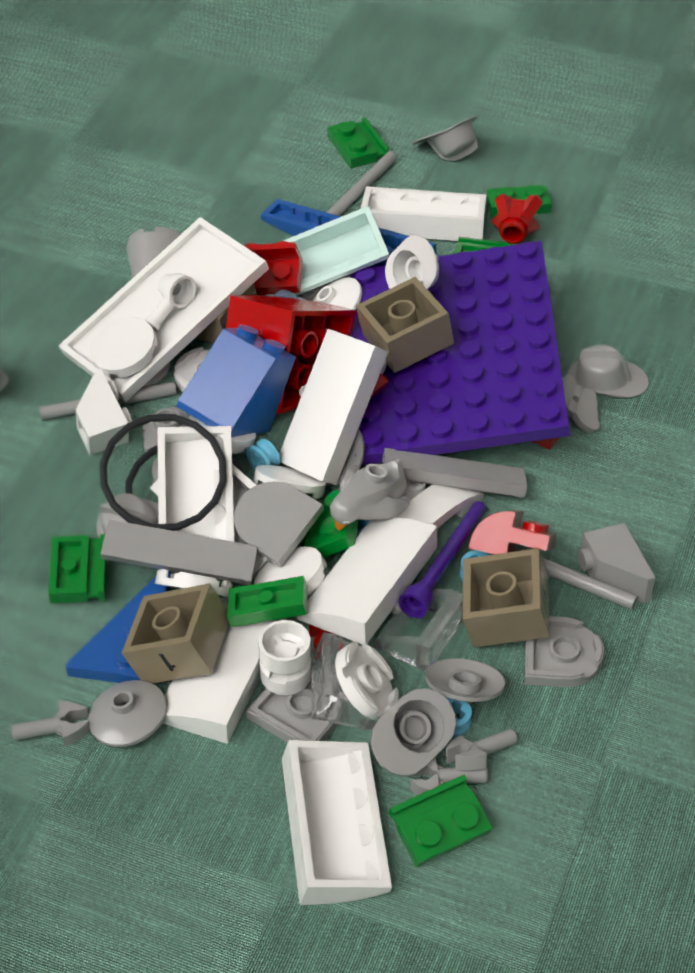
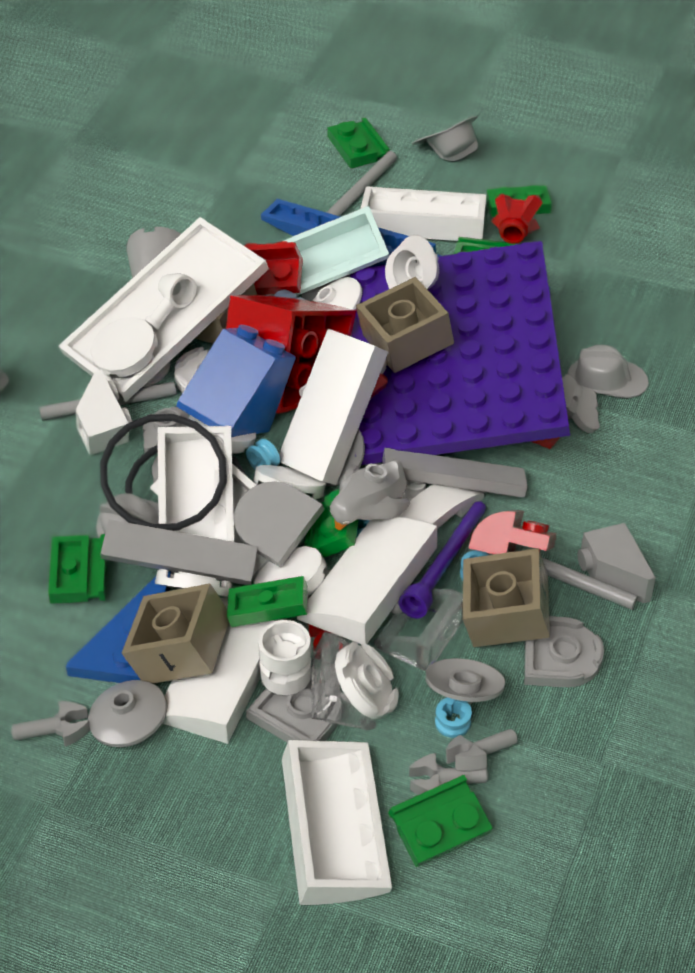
light grey piece [371,688,456,776] -> none

